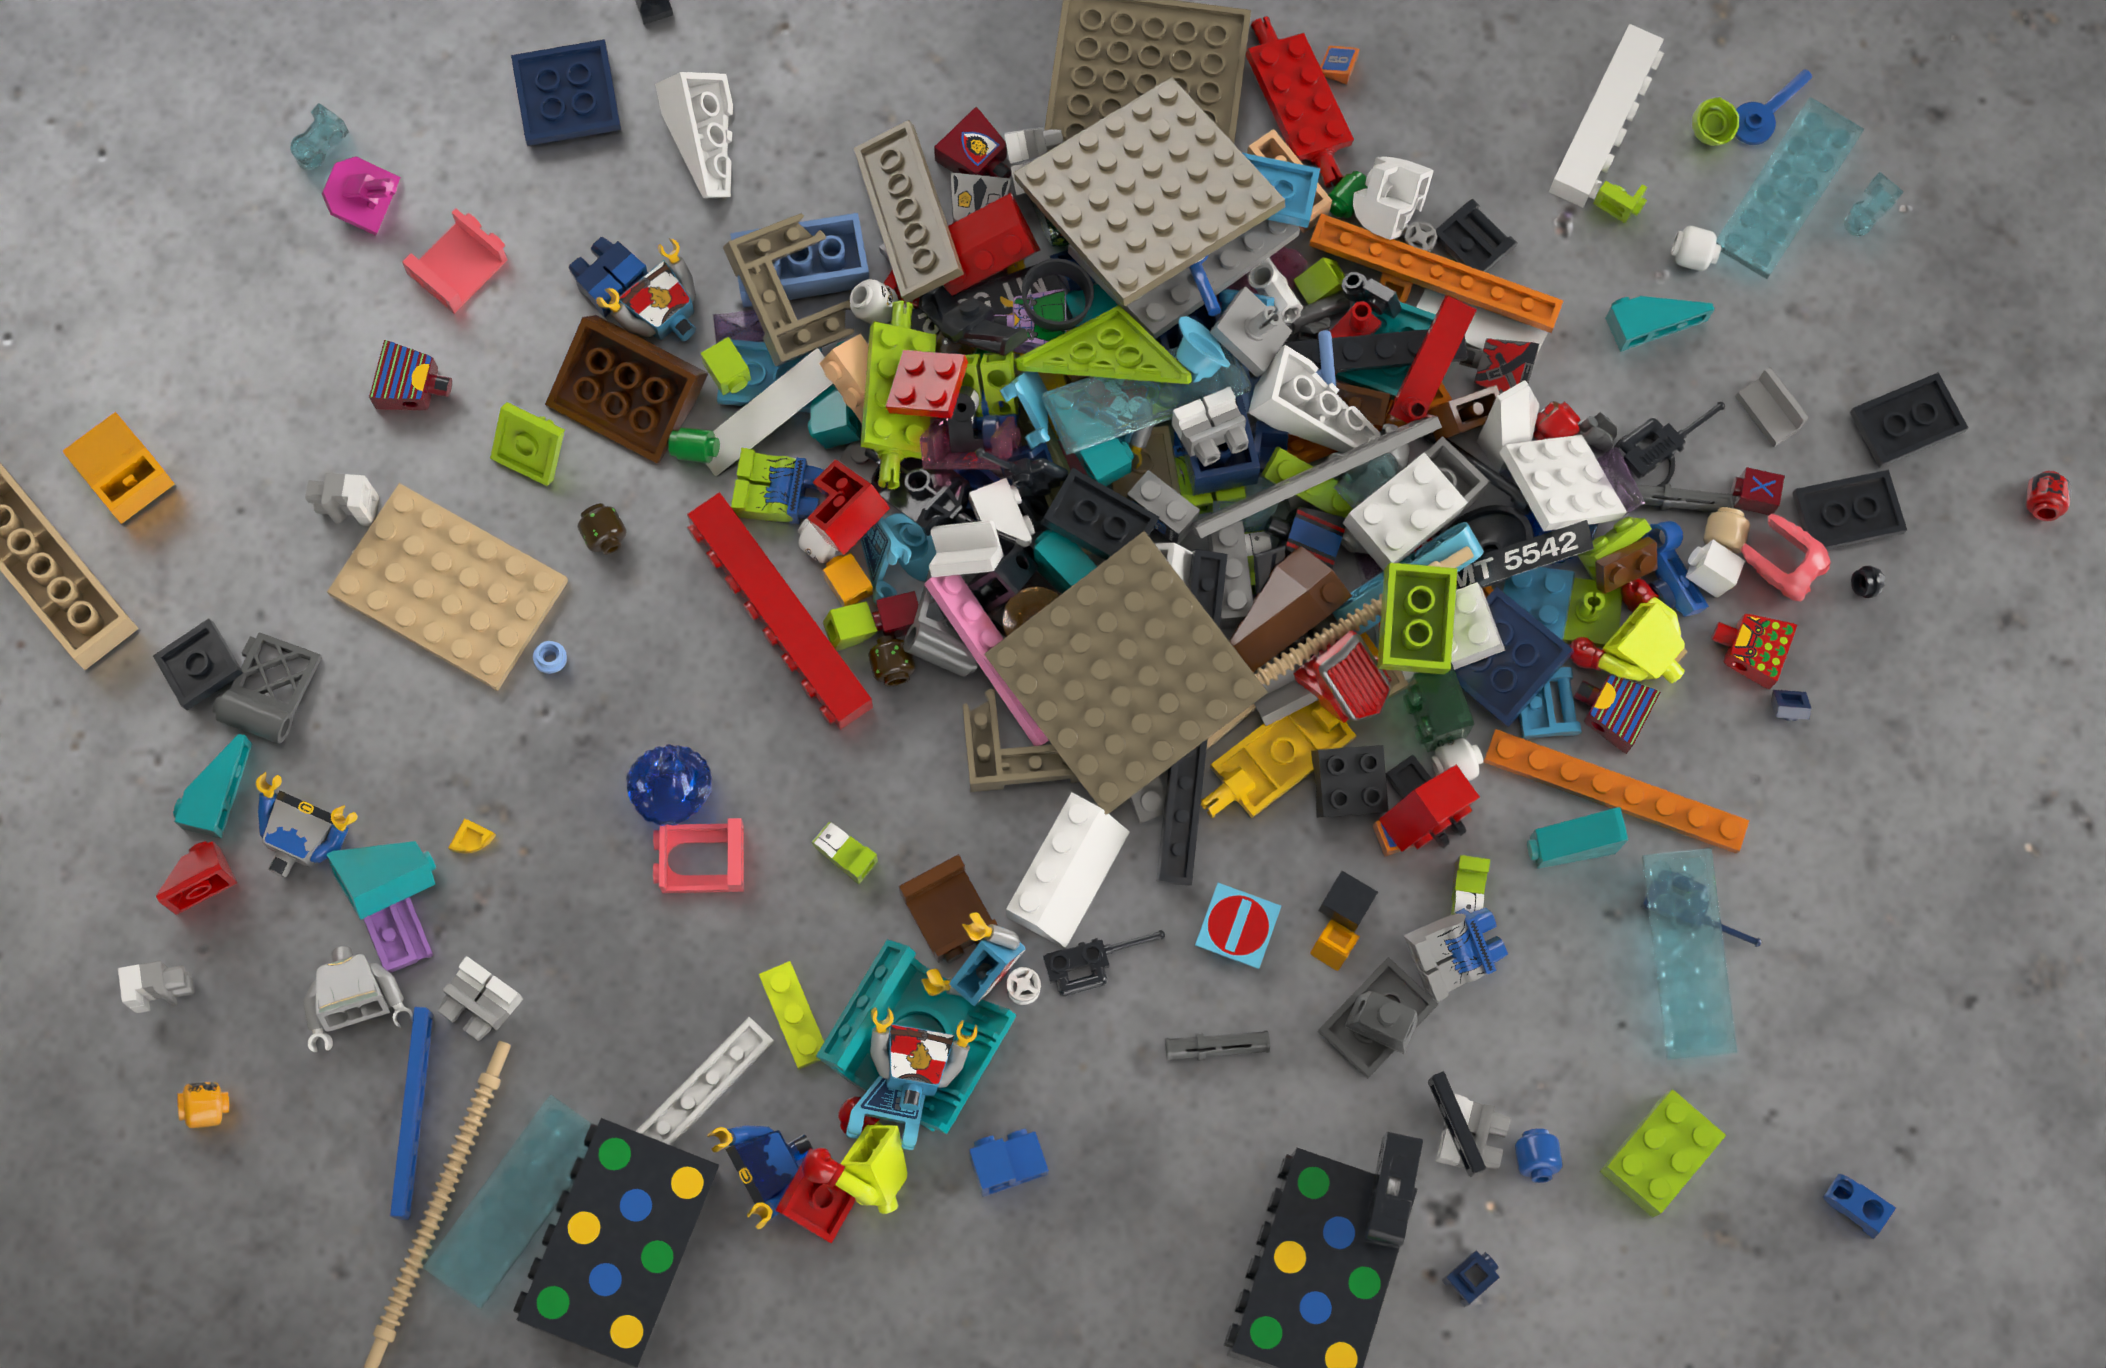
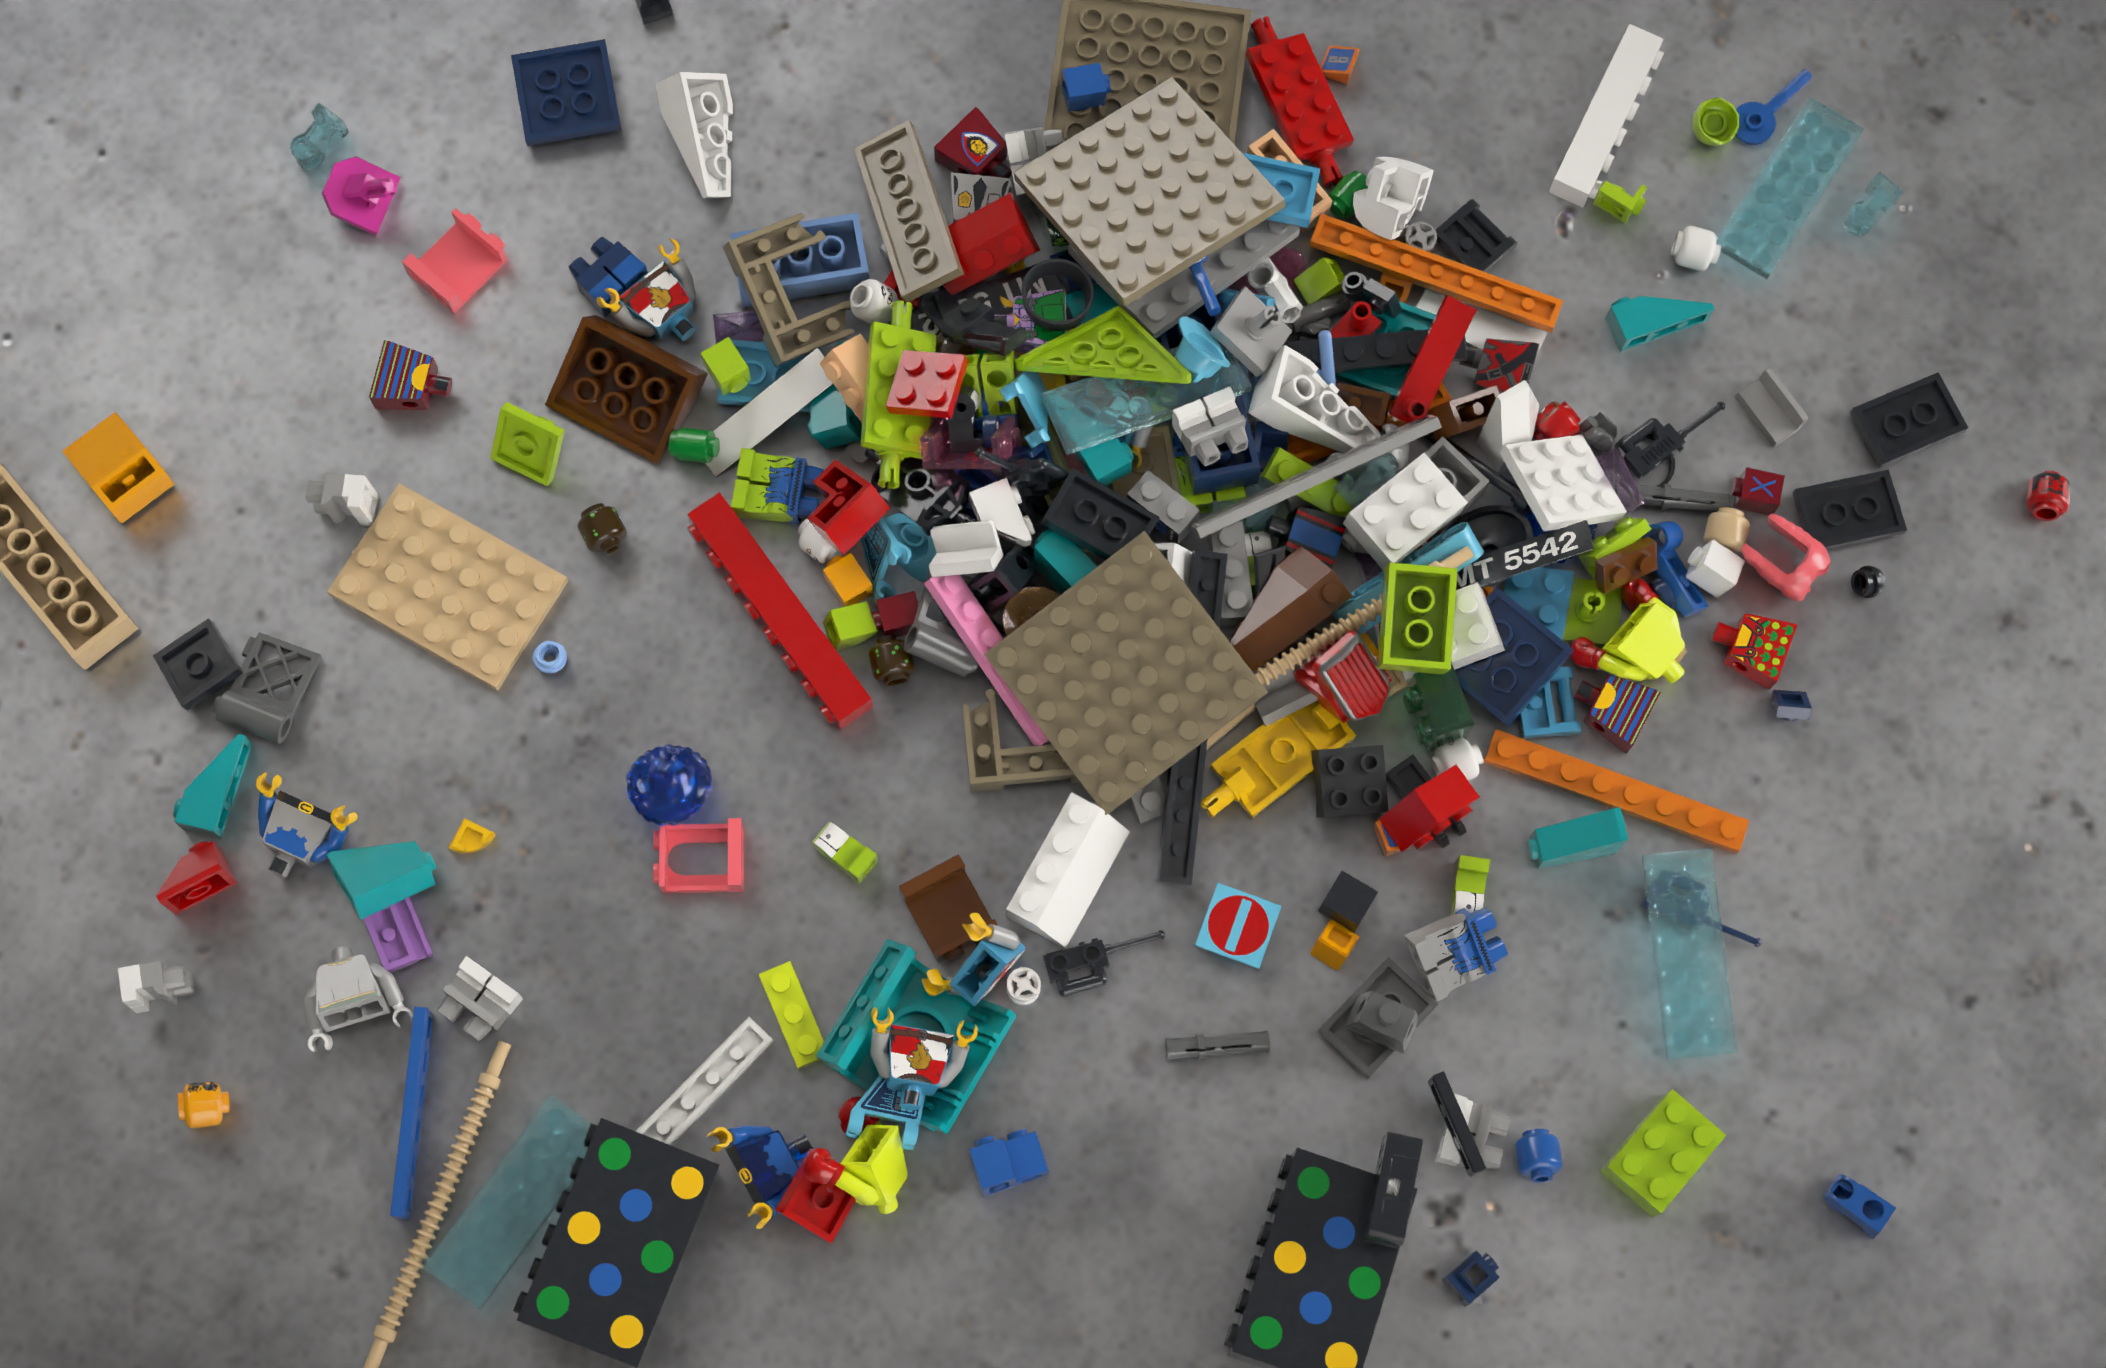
none -> blue brick [1061,63,1111,112]

